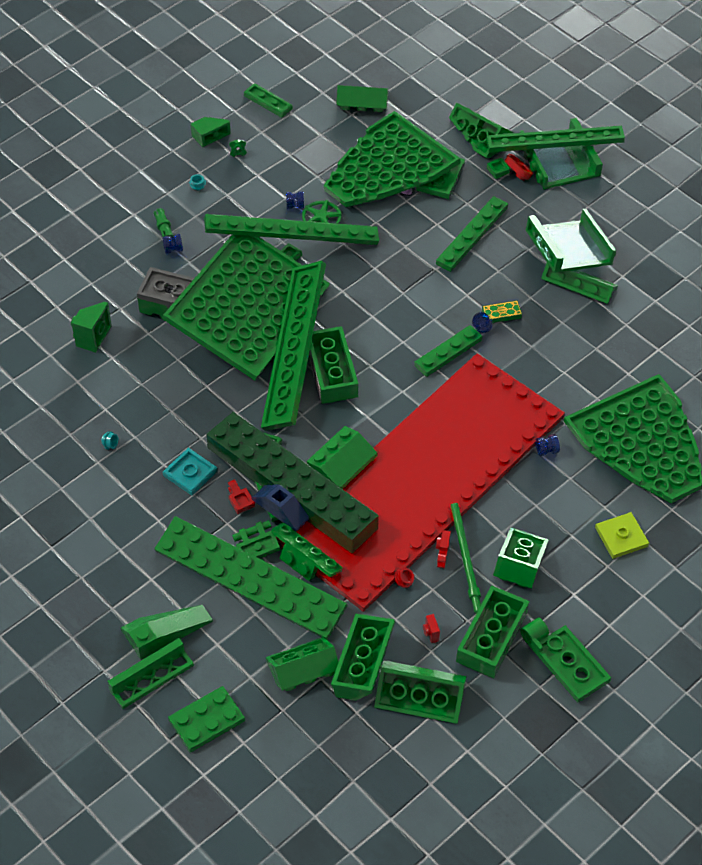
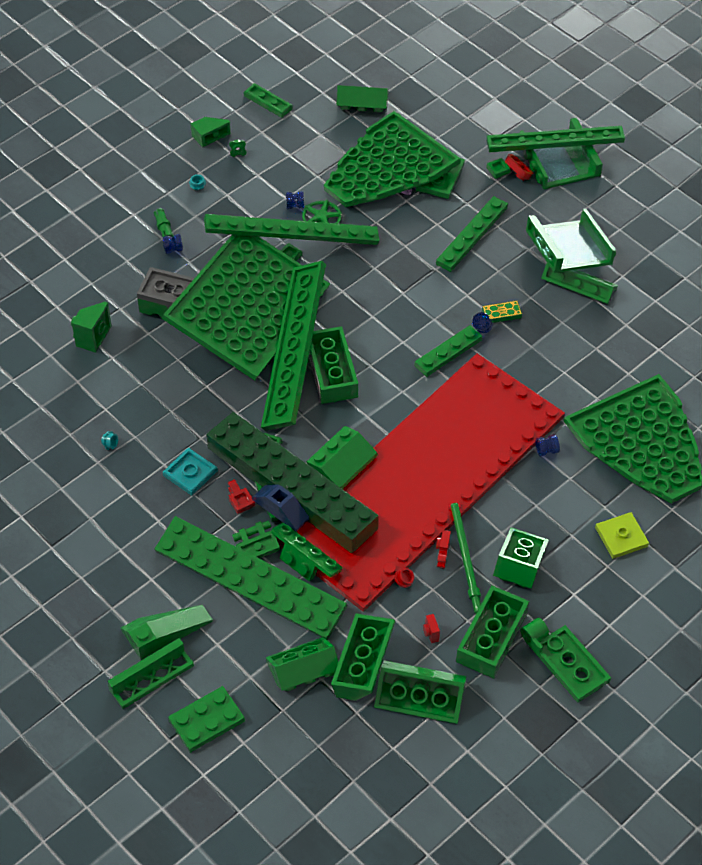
green wedge [449,102,514,158] -> none

